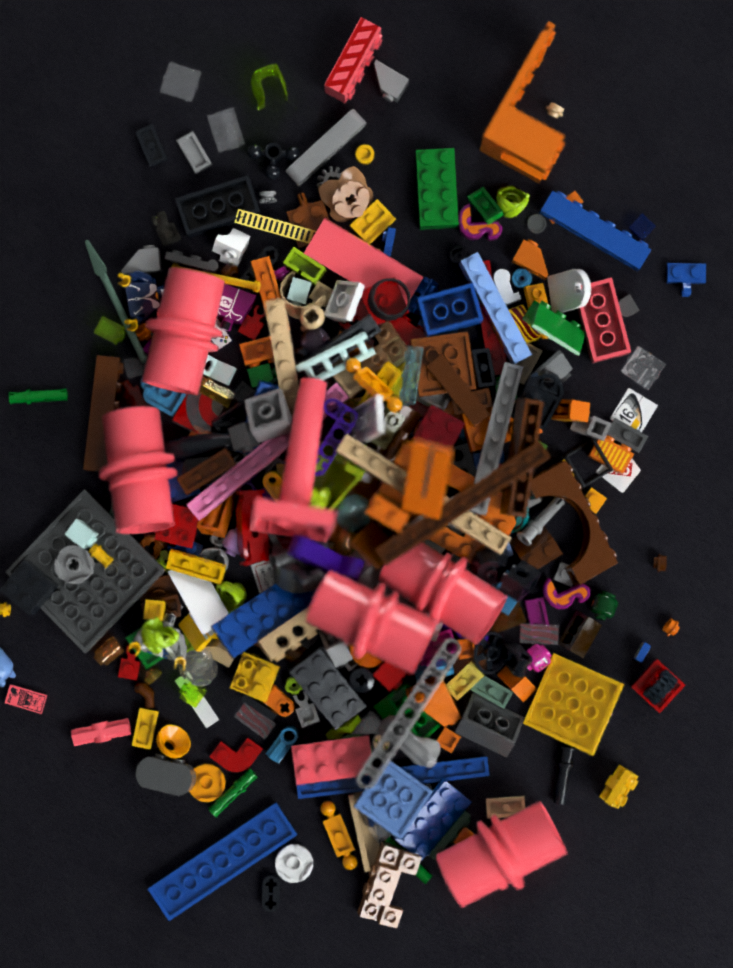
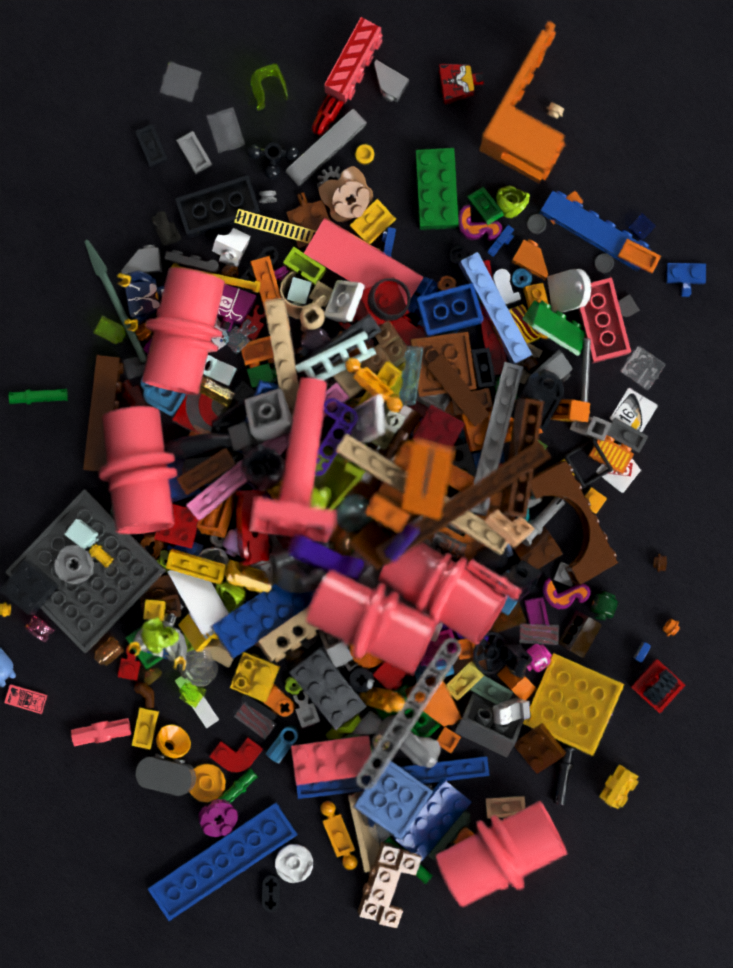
none -> clear pink wheel [24,615,55,643]
none -> magenta plate [198,799,238,837]
none -> clear light blue plate [223,319,258,354]
none -> yellow plate [225,560,271,593]
none -> black hair [241,444,285,491]
none -> red arm [312,94,344,136]
none -> light orange plate [359,686,404,712]
none -> dark purple slope [384,523,419,562]
none -> piece [430,532,467,562]
none -> orange plate [438,276,456,291]
none -> torso [439,64,484,104]
none -> coral pin [467,559,521,600]
none -> light nougat plate [485,510,535,547]
none -> blue plate [487,225,514,257]
none -> light grey leg [493,697,530,724]
none -> reddish brown plate [514,723,566,774]
none -> reddish brown plate [523,356,541,373]
none -> dark grey bar [580,338,591,403]
none -> dark grey piece [595,253,614,273]
none -> orange tile [617,239,661,274]

